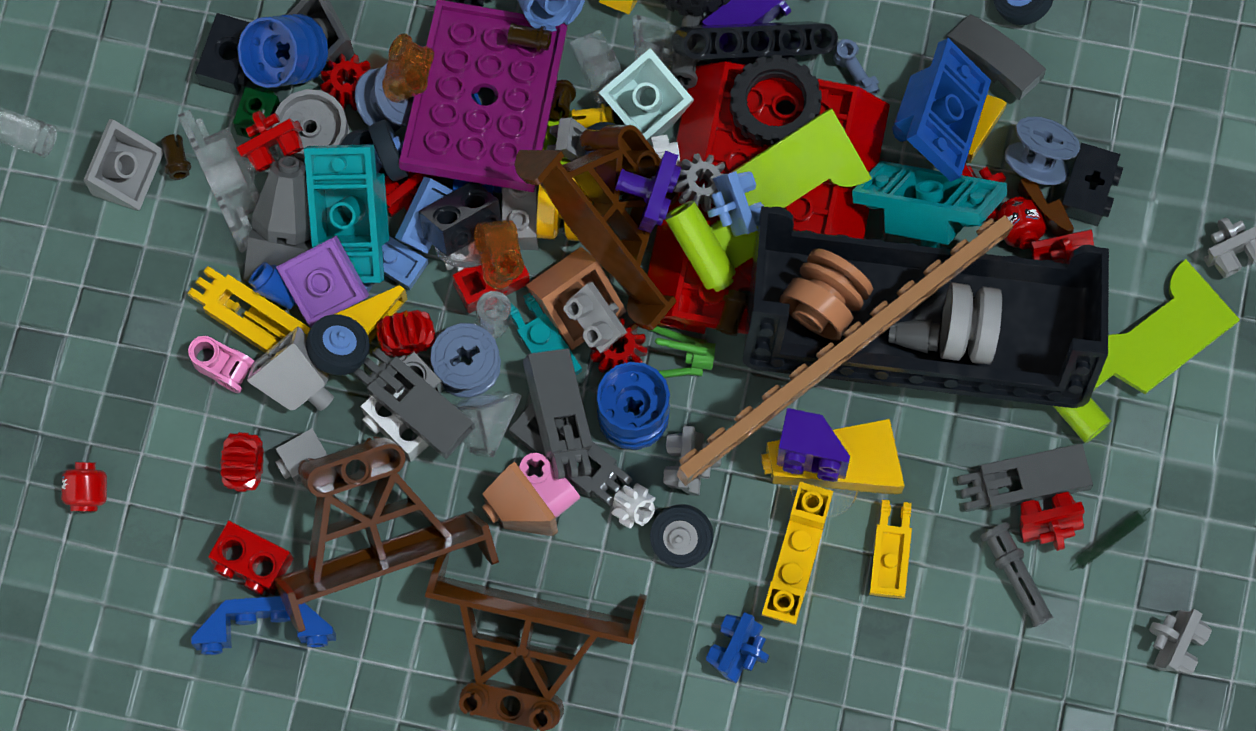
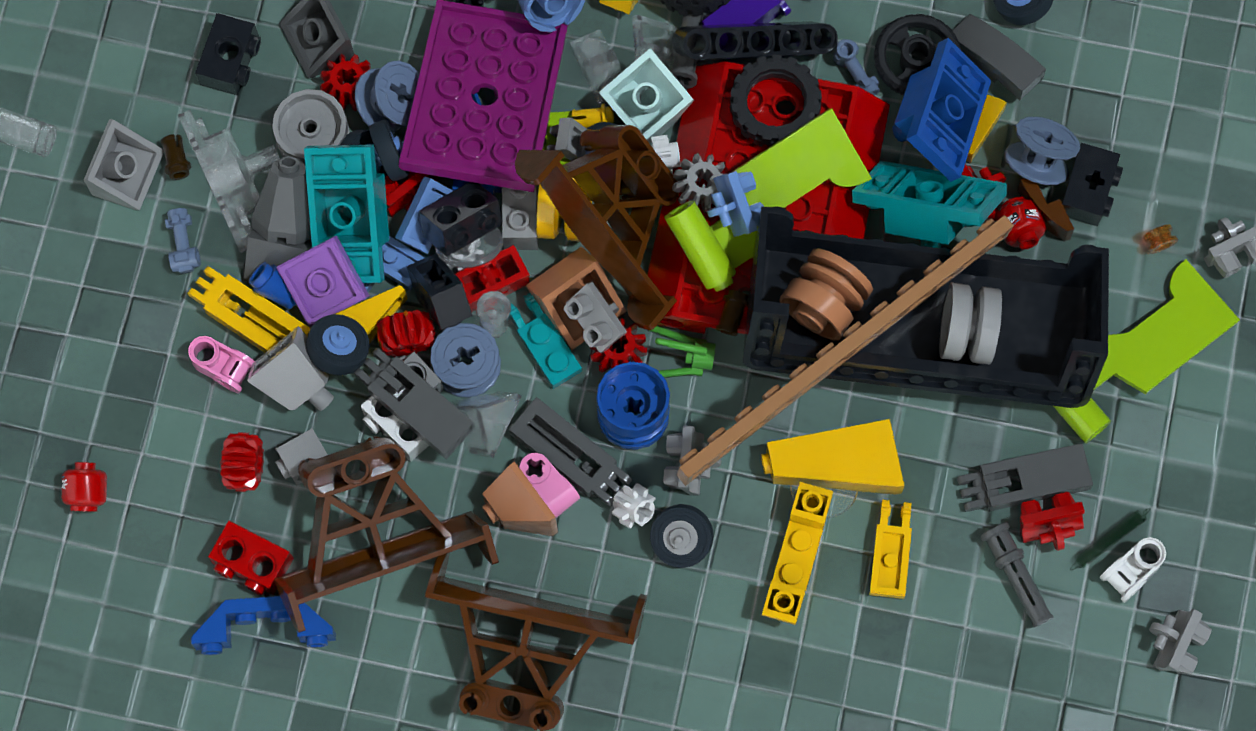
dark green brick [233,87,280,139] -> none
red hips [236,110,304,172] -> none
blue wheel [238,14,328,88] -> none
clear orange piece [383,33,434,103] -> none
clear orange piece [474,220,524,290] -> none
dark brown pin [507,23,552,53] -> none
dark grey hinge [523,348,593,479] -> none
dark brown pin [550,80,576,121] -> none
dark purple plate [615,151,682,233] -> none
blue hips [706,612,769,683] -> none
dark purple slope [777,408,850,482] -> none
dark grey cone [889,319,940,354] -> none
red hips [1030,229,1094,264] -> none
none -> sand blue bar [165,208,201,274]
none -> black brick [406,253,472,330]
none -> black wheel [874,14,961,96]
none -> white piece [1099,537,1166,603]
none -> clear orange bush [1143,224,1178,253]

